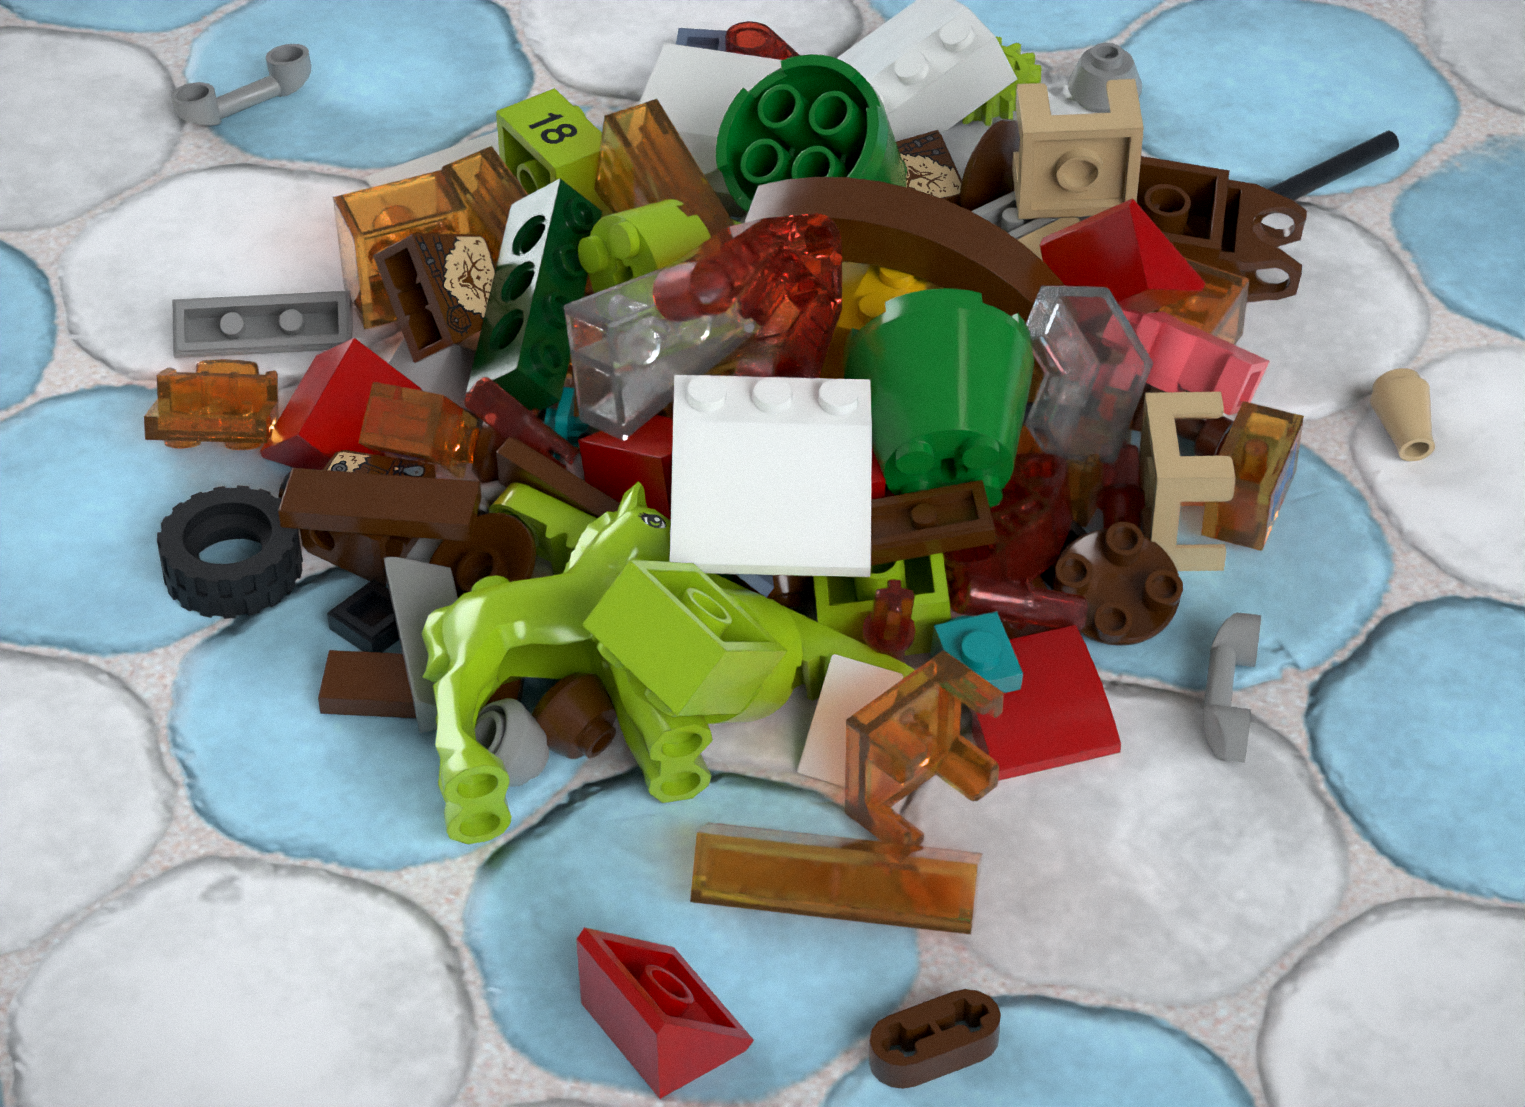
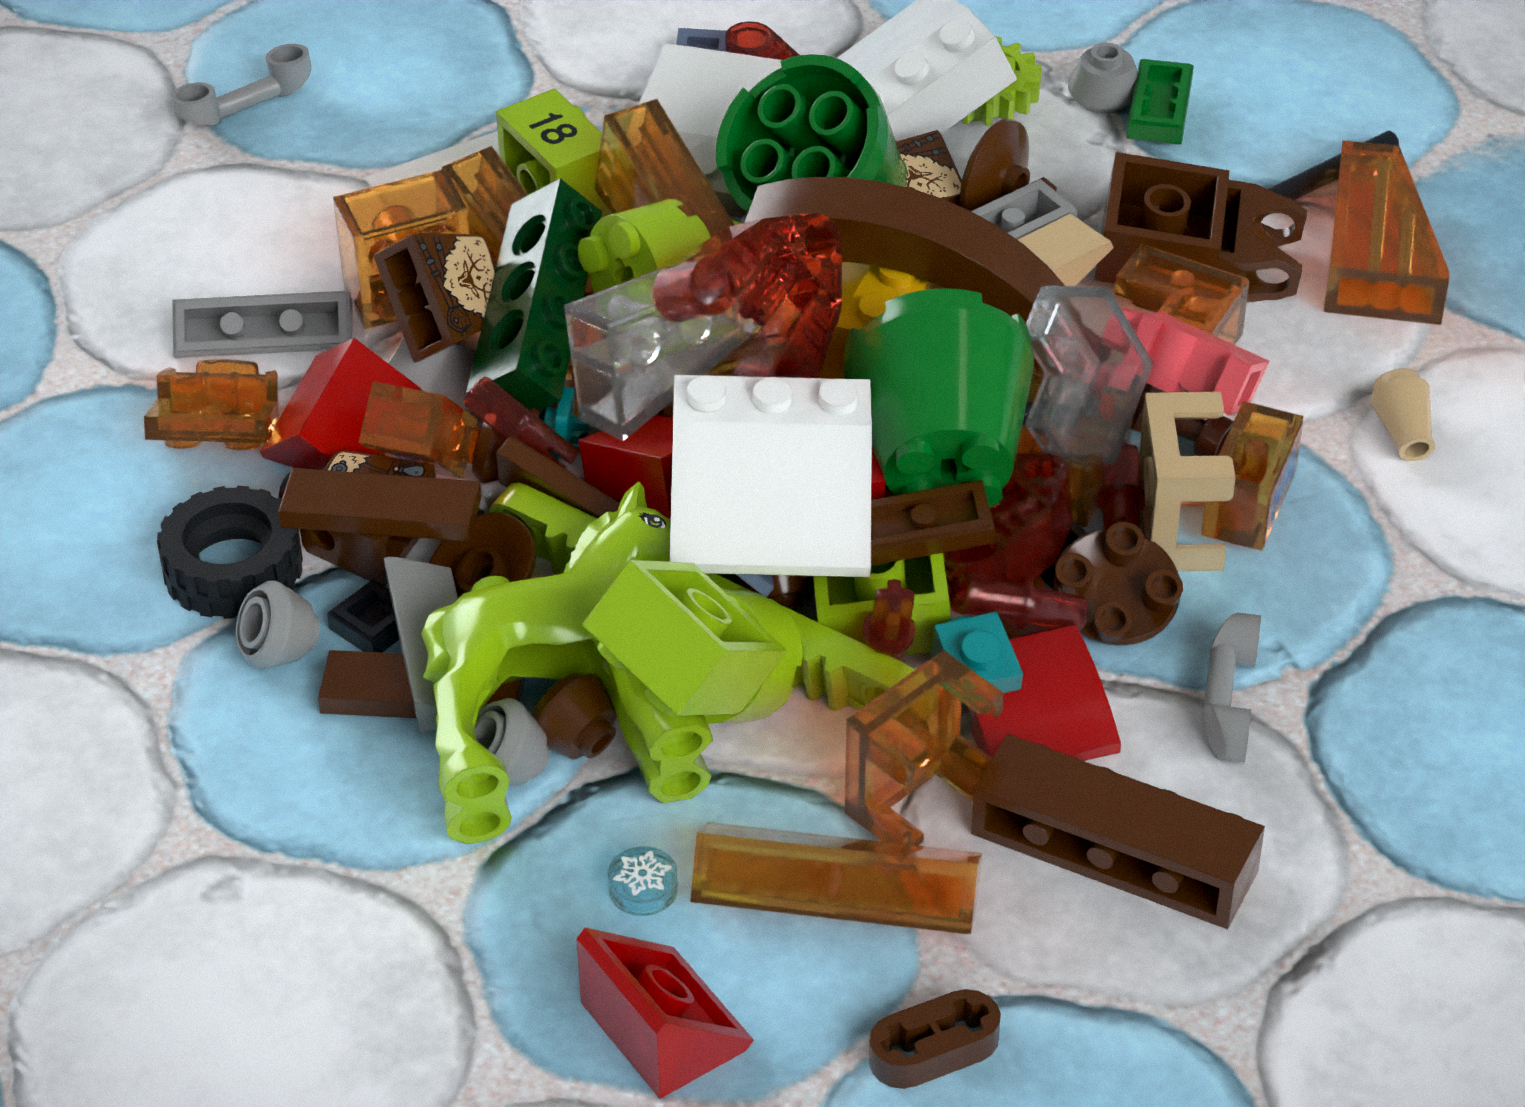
white sticker [797,654,903,793] -> none
tan panel [1012,79,1144,219] -> none
red slope [1039,198,1206,328] -> none
none -> light grey cone [236,580,320,669]
none -> clear light blue tile [608,846,678,916]
none -> reddish brown brick [971,734,1265,930]
none -> green plate [1127,59,1194,144]
none -> clear orange slope [1323,140,1450,325]

